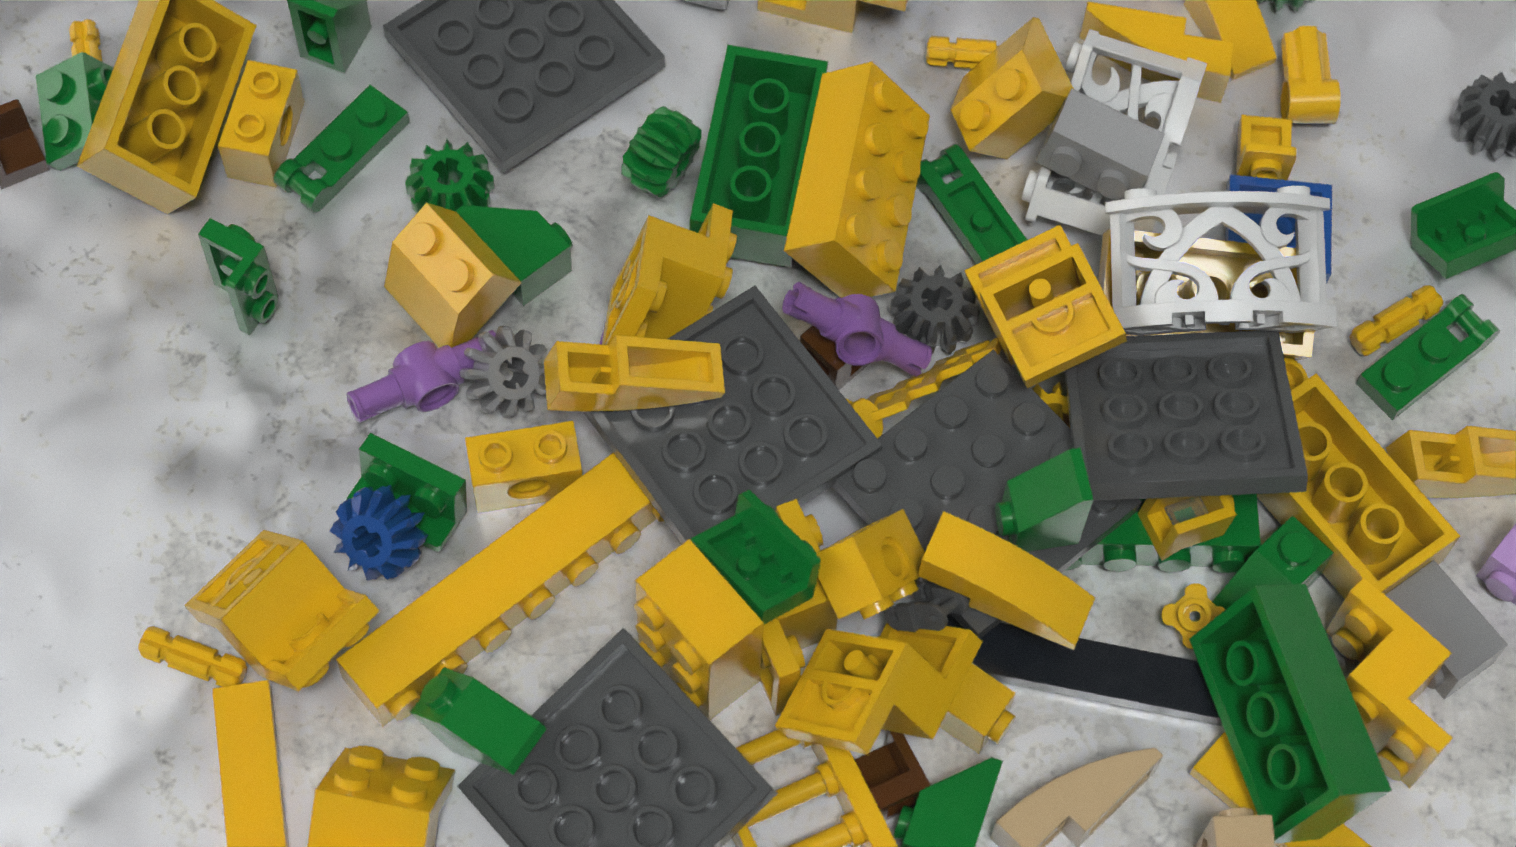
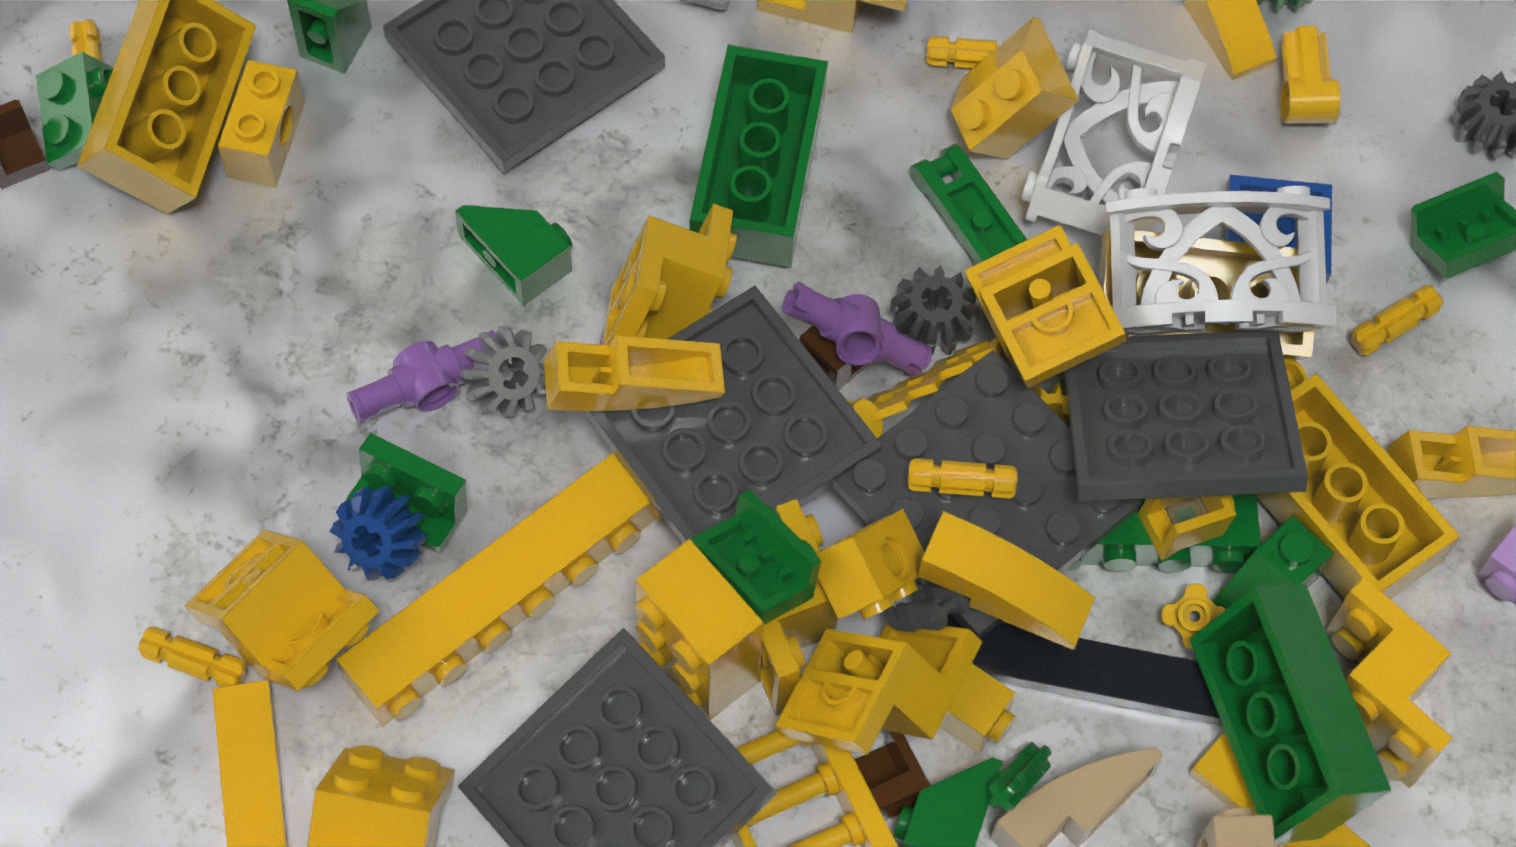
green bracket [198,218,278,335] -> none
green plate [274,85,410,212] -> none
yellow slope [384,202,522,348] -> none
green gear [405,139,494,214] -> none
green slope [410,668,547,775] -> none
yellow brick [465,421,582,513] -> none
green gear [621,106,702,197] -> none
yellow brick [784,61,930,298] -> none
green slope [995,447,1094,552] -> none
light grey brick [1035,88,1165,200] -> none
yellow slope [1080,1,1234,103] -> none
yellow bracket [1236,115,1297,180] -> none
green plate [1356,294,1501,421] -> none
light grey brick [1385,560,1508,700] -> none
none -> yellow axle [907,458,1018,499]
none -> green axle [987,742,1052,811]

